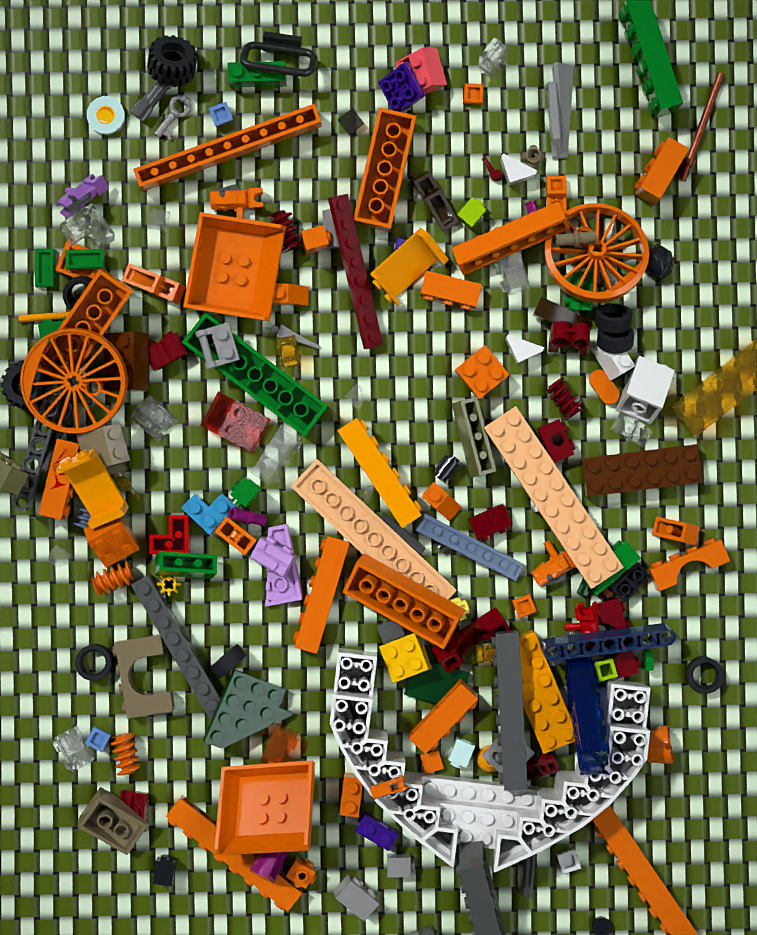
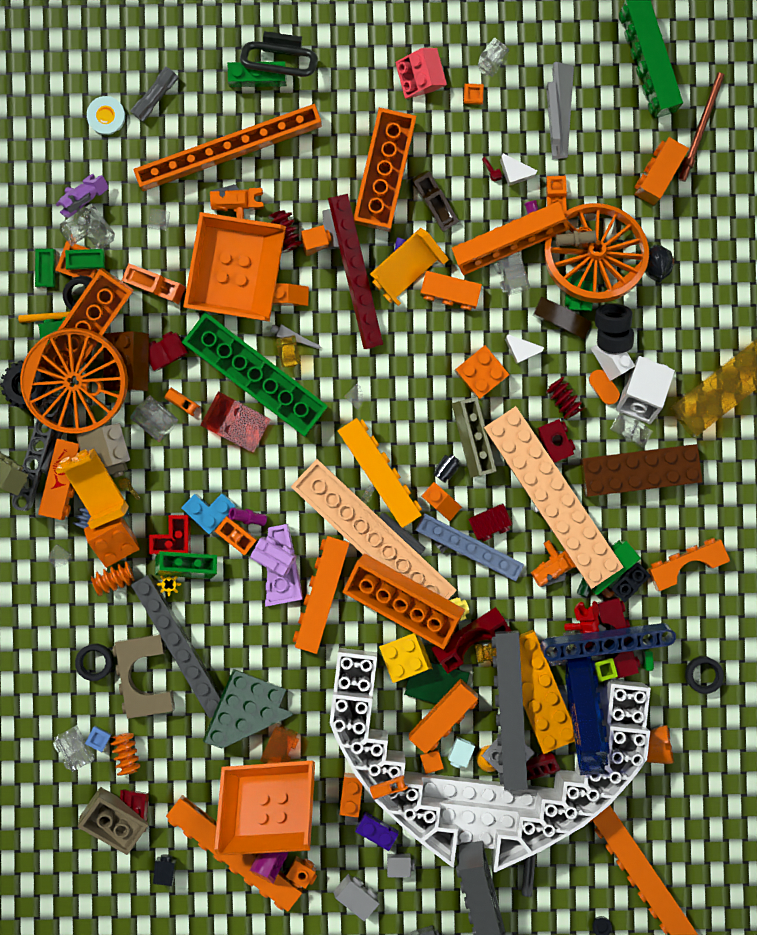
black tyre [147,35,197,87] -> none
light grey piece [154,95,191,140] -> none
light grey plate [195,322,240,370] -> none
medium blue plate [209,102,234,128] -> none
black tyre [210,644,247,679] -> none
green brick [230,477,263,508] -> none
clear brick [251,424,303,485] -> none
clear smoke tile [337,108,364,136] -> none
dark grey brick [377,620,407,644] -> none
dark purple tile [378,62,425,113] -> none
lime brick [456,197,487,230] -> none
orange tile [512,594,537,619] -> none
dark tan plate [521,145,544,168] -> none
dark red piece [548,321,590,355] -> none
white plate [556,848,581,874] -> none
orange slope [652,516,700,545] -> none
none -> orange bar [164,387,200,416]

